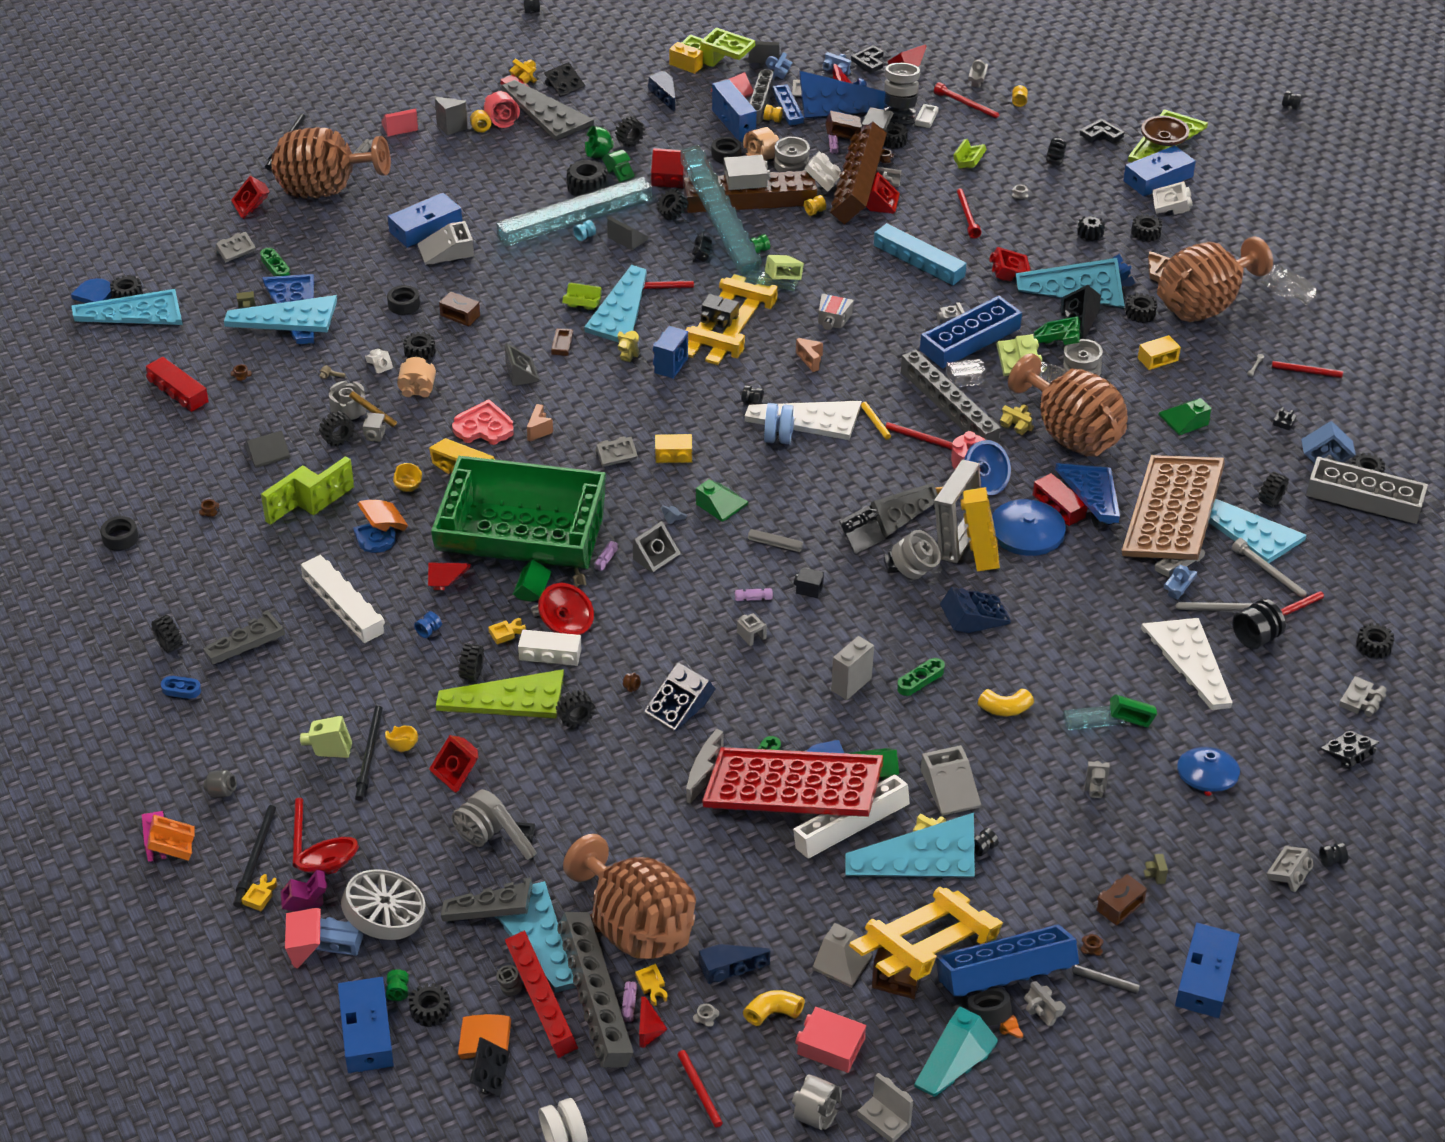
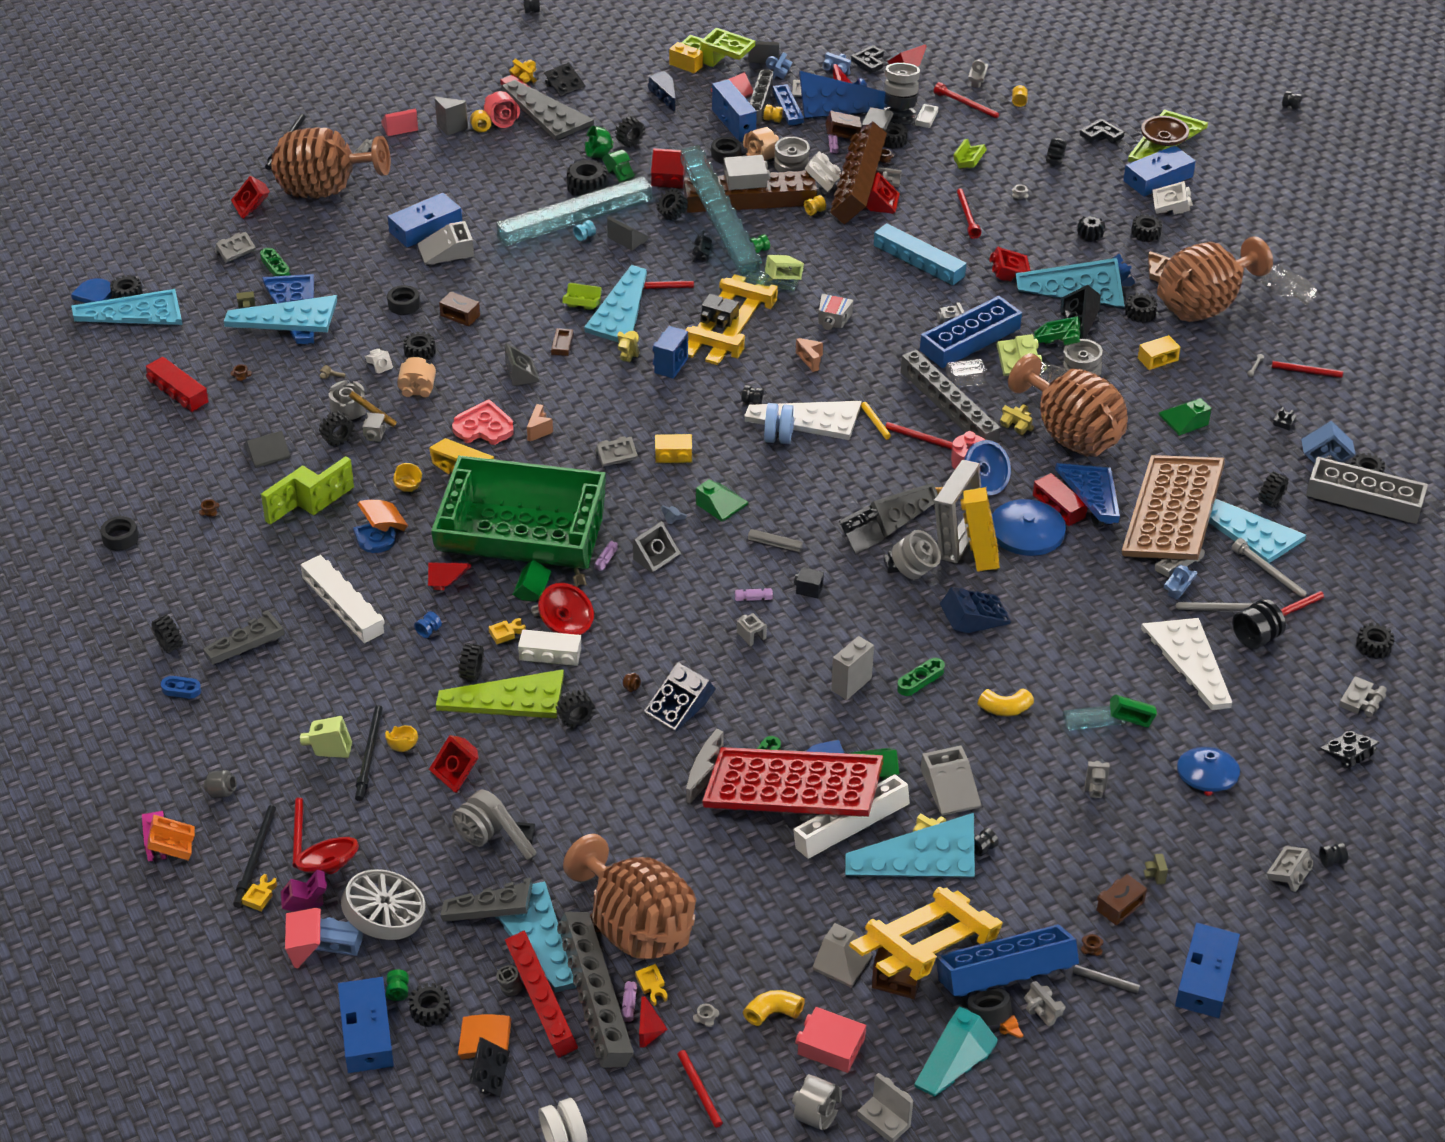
dark blue slope [699,944,771,984] -> none

